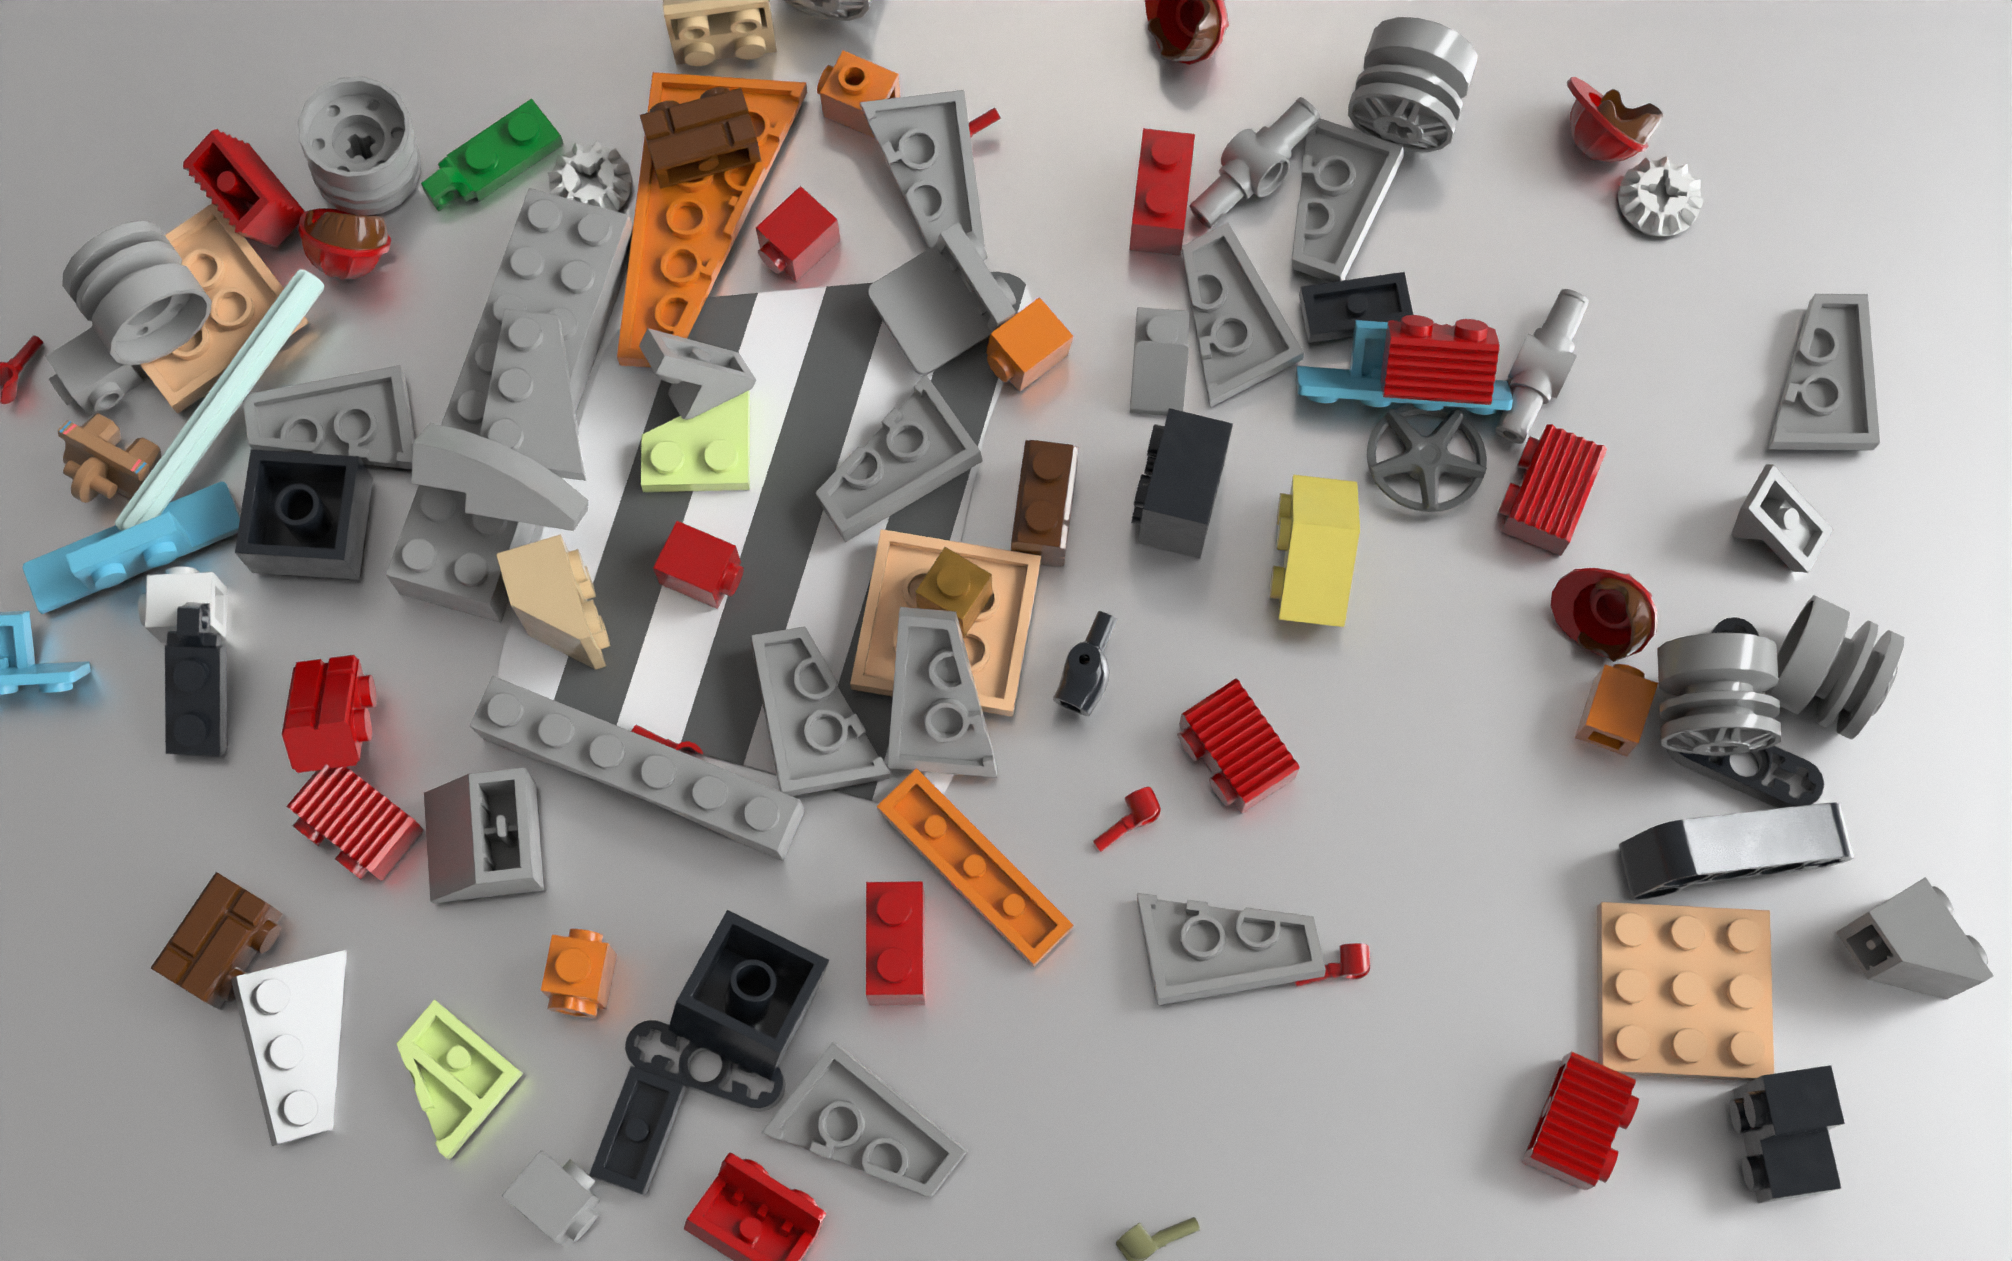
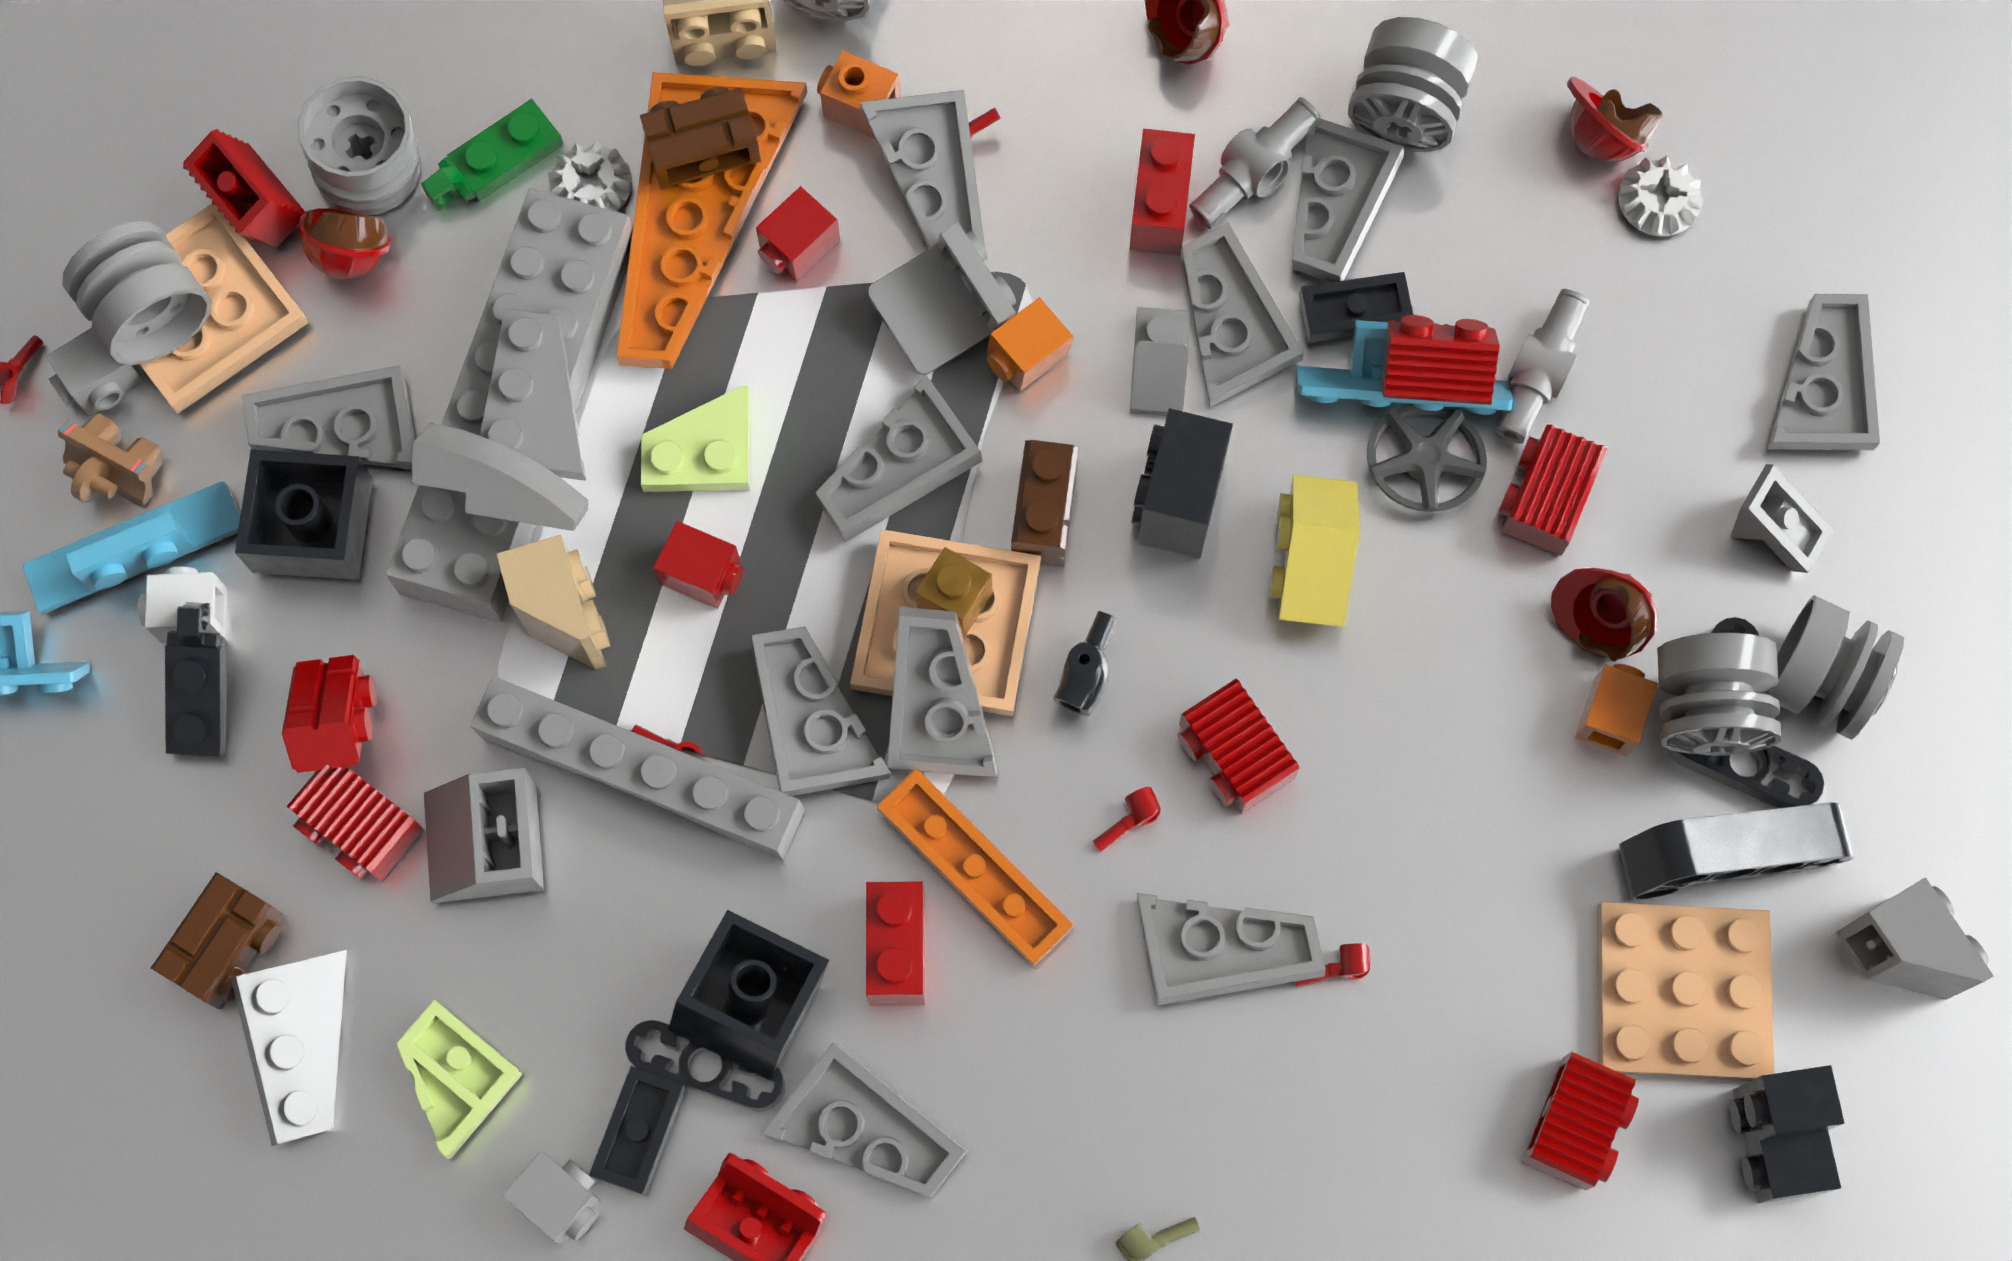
light aqua axle [115,269,324,531] -> none
orange brick [541,929,617,1018] -> none
light grey slope [639,328,756,420] -> none

